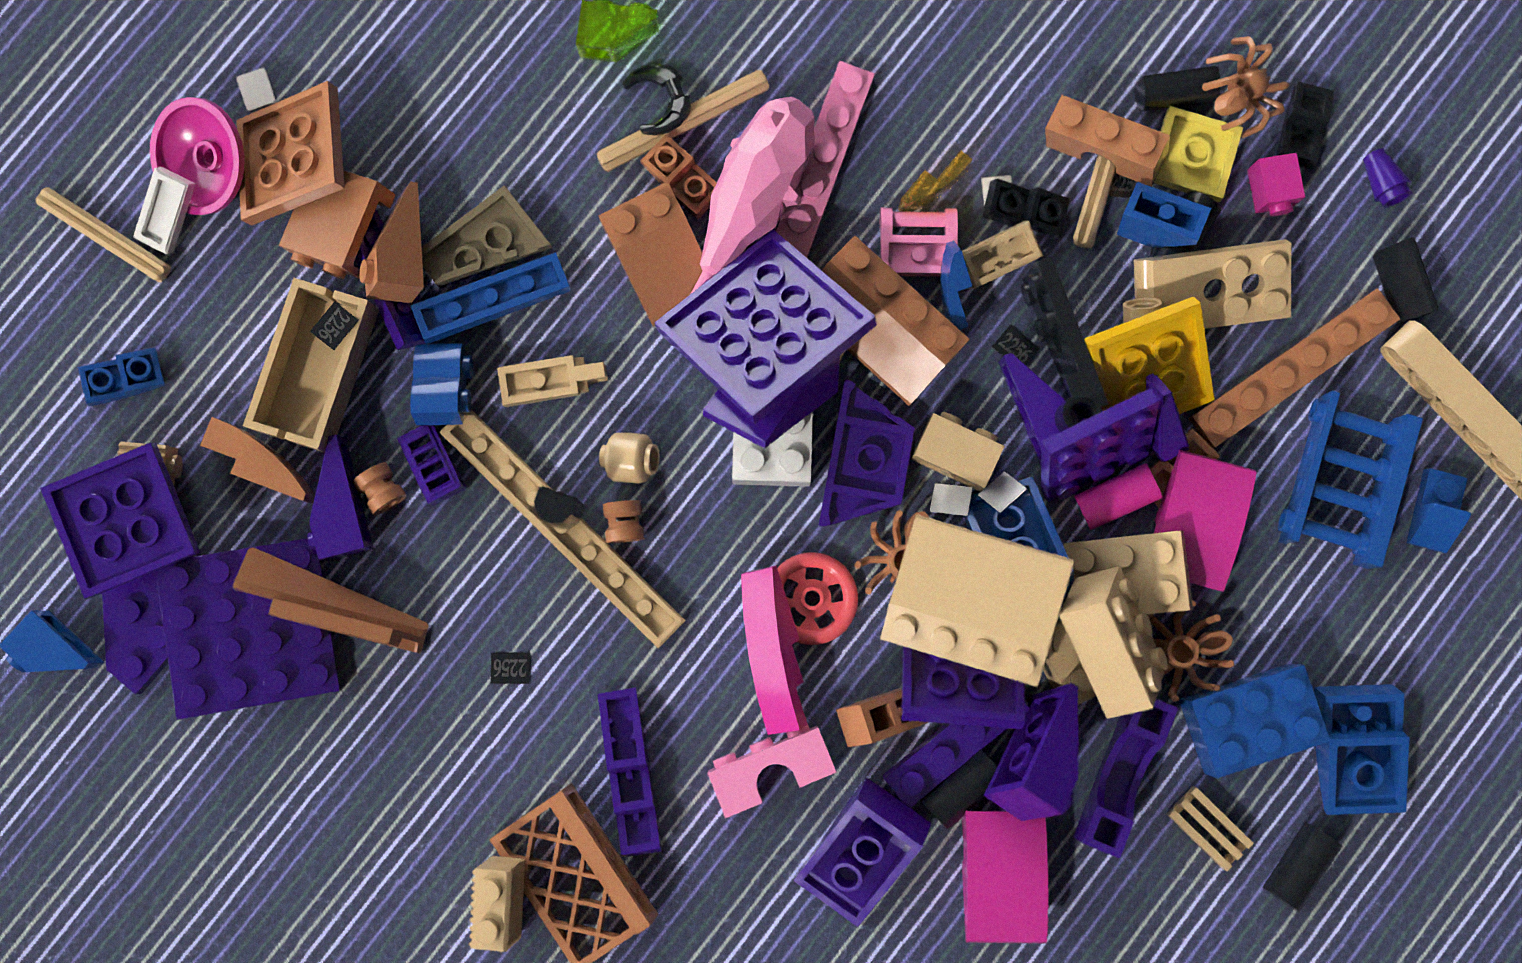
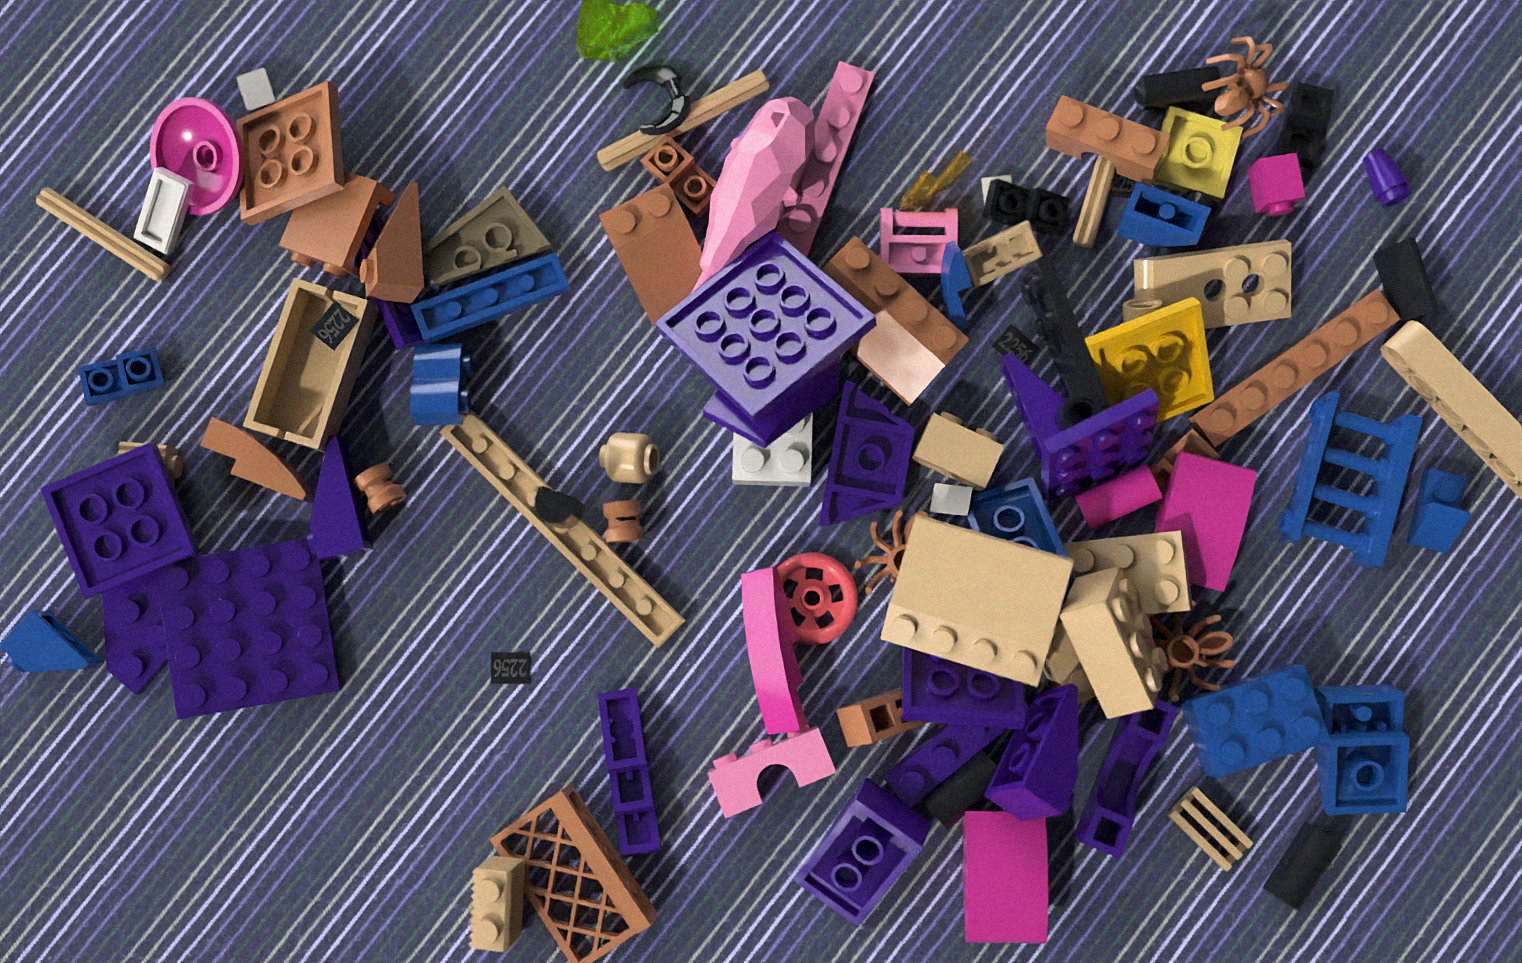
nougat wedge [233,548,428,654] -> none
dark purple slope [397,425,467,506] -> none
tan hinge [497,355,608,407] -> none
white sticker [978,471,1027,513] -> none
dark purple slope [1146,373,1189,462] -> none

